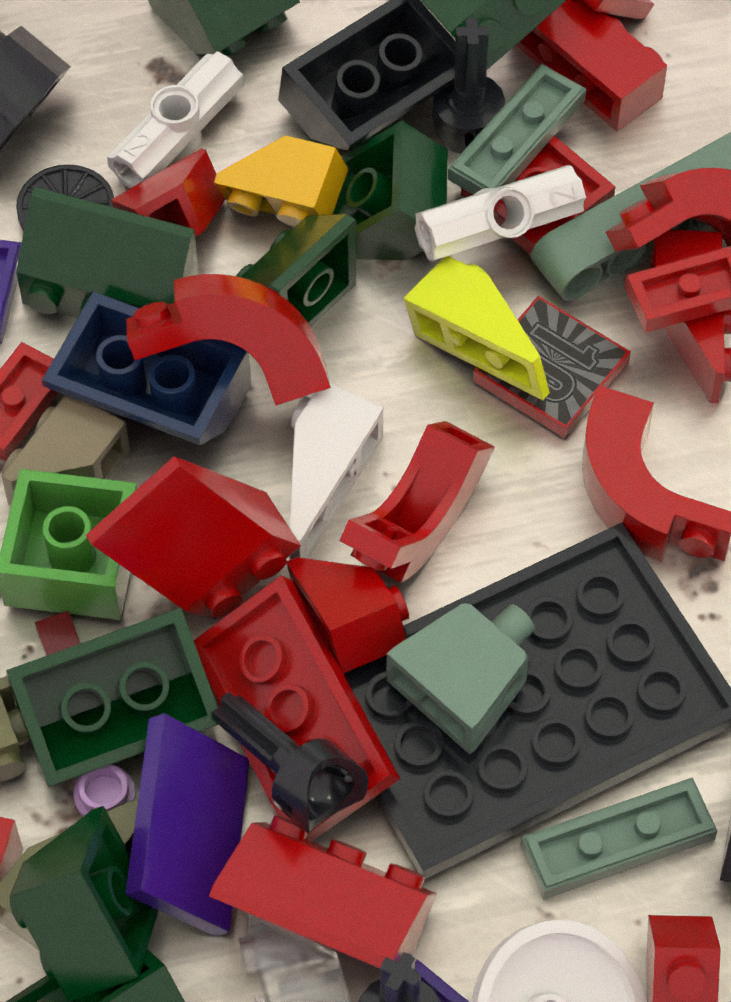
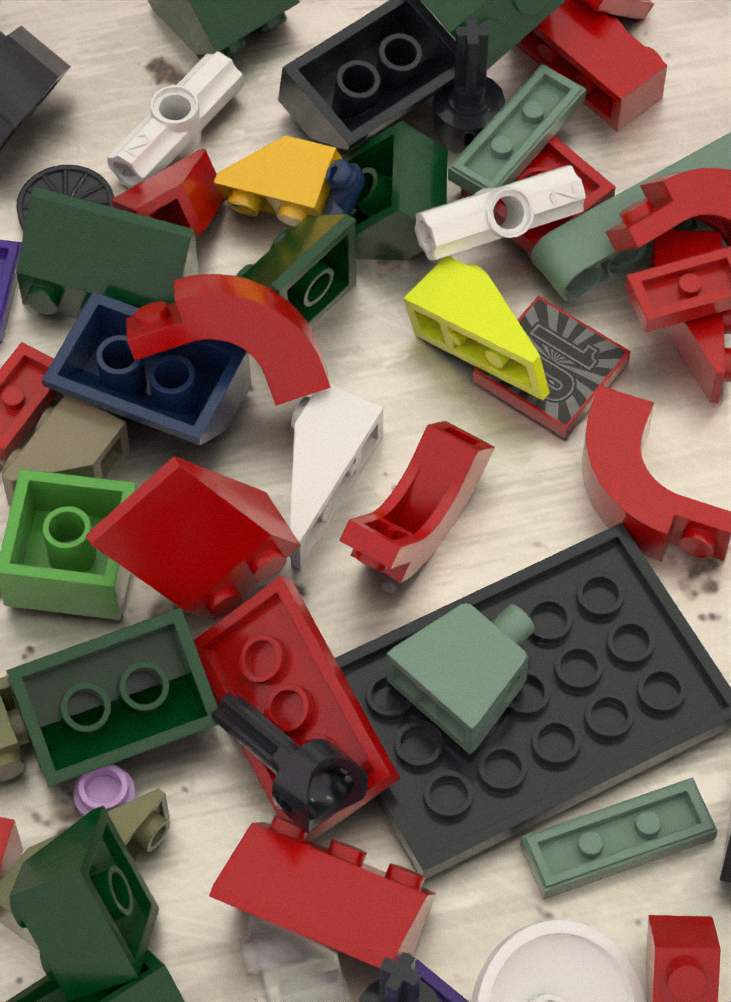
dark red piece [34,611,81,656] -> none
dark purple tile [125,713,249,936] -> none
red slope [286,557,409,674] -> none
none -> dark blue arm [322,159,365,216]

